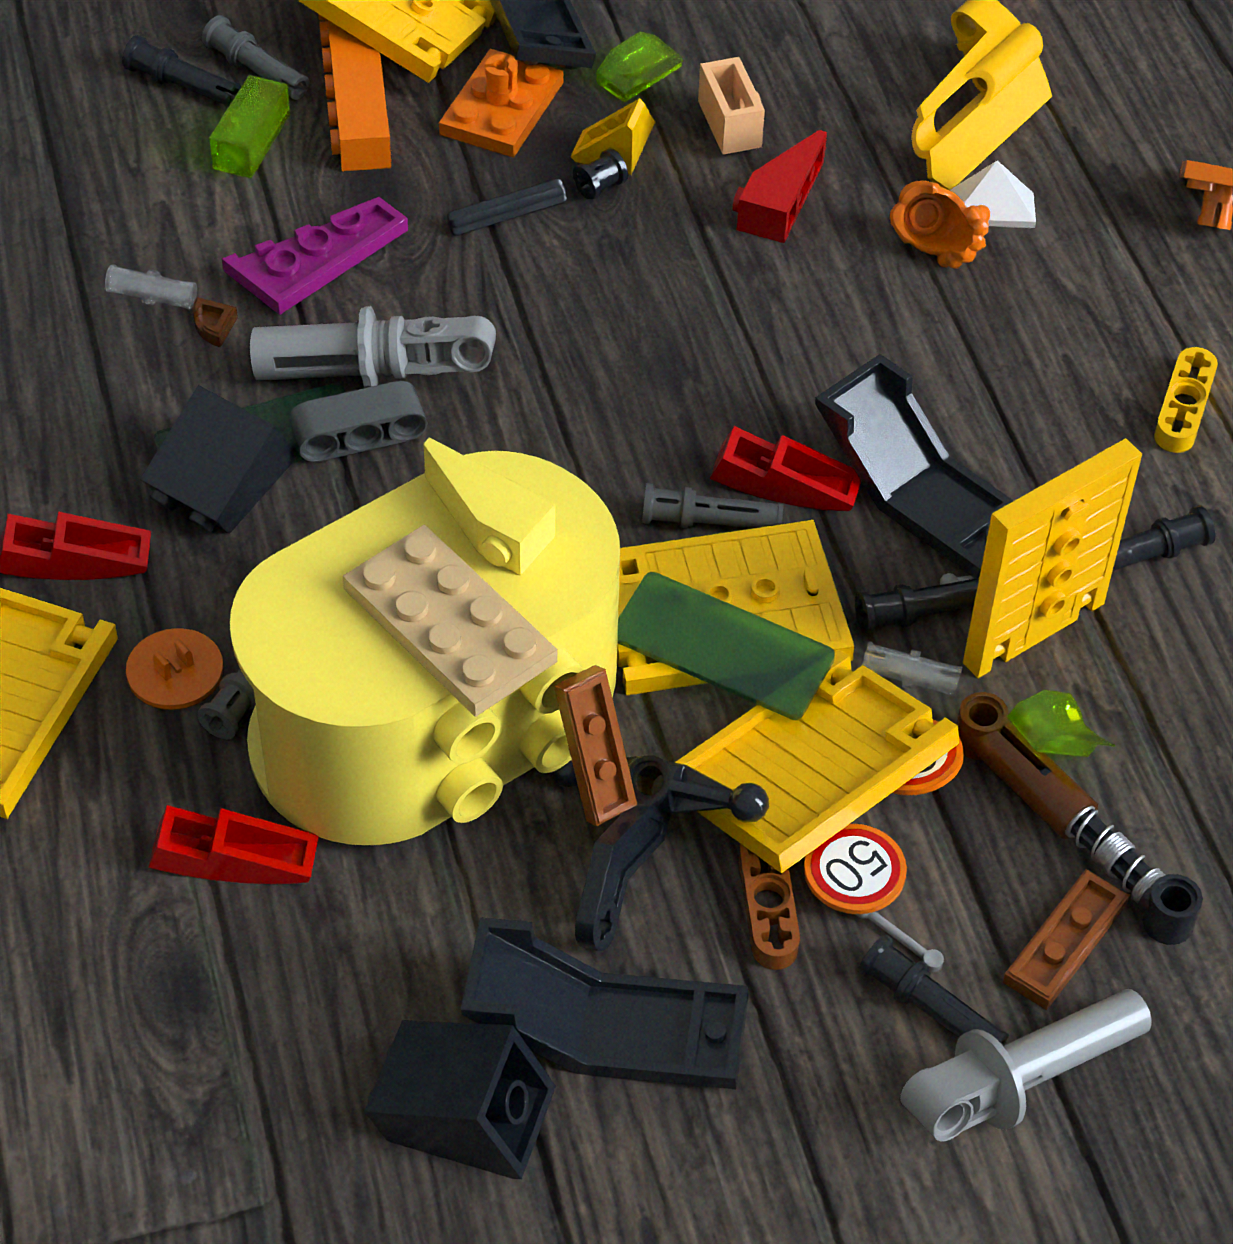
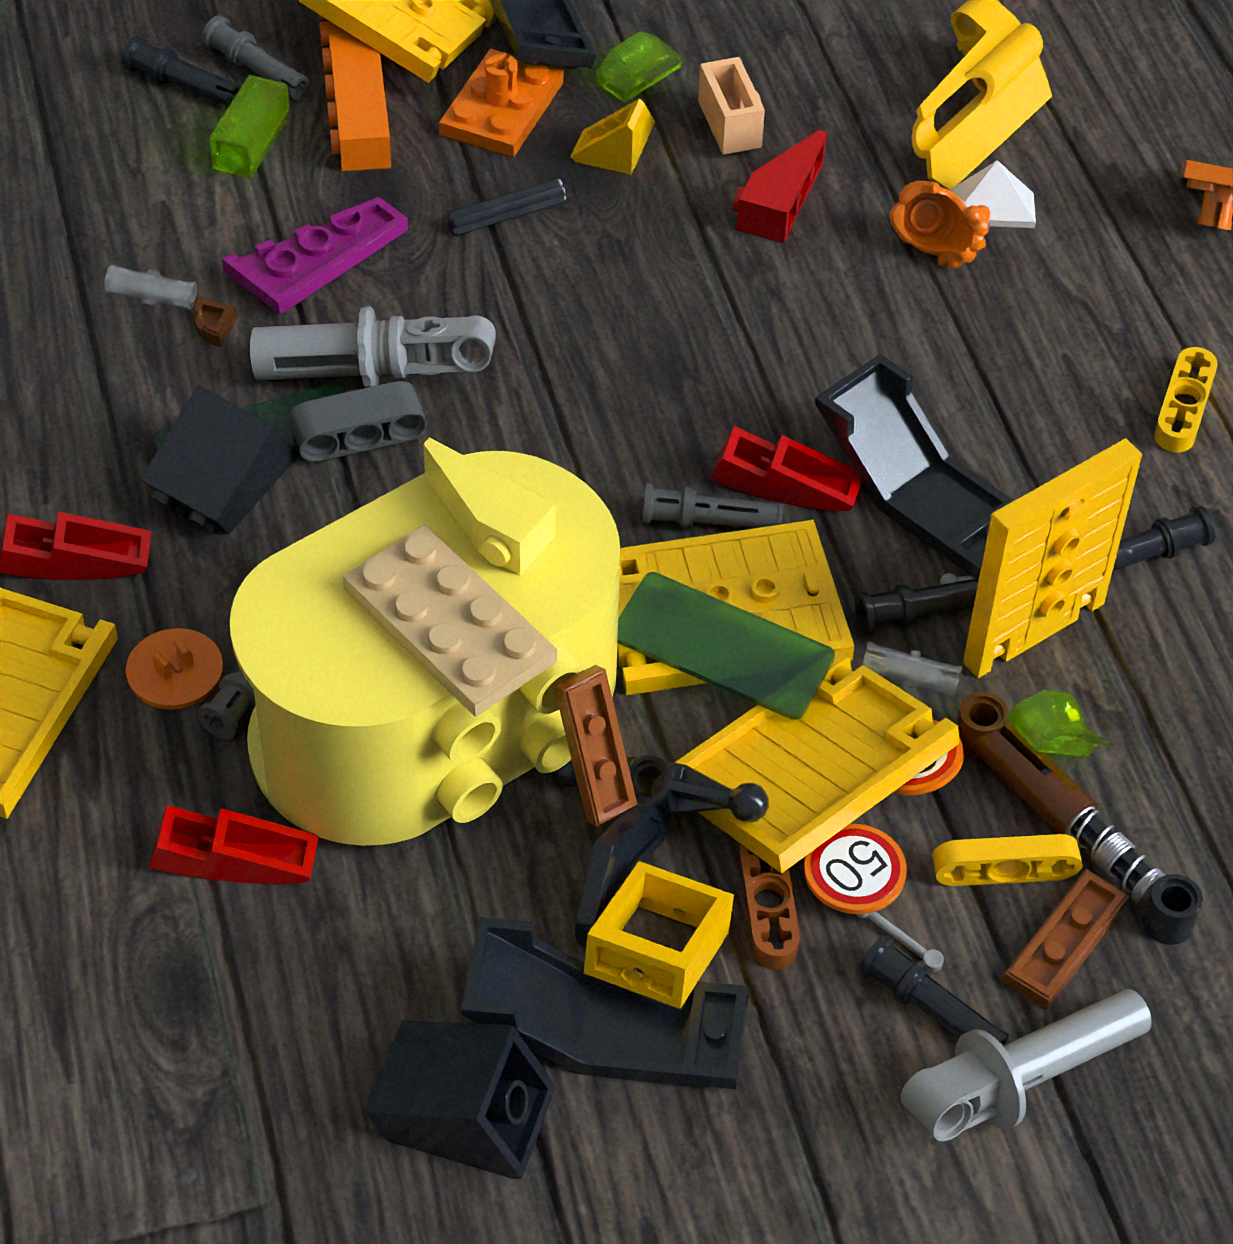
black bush [573,148,628,200] -> none
none -> yellow window [584,861,734,1009]
none -> yellow beam [932,834,1082,886]

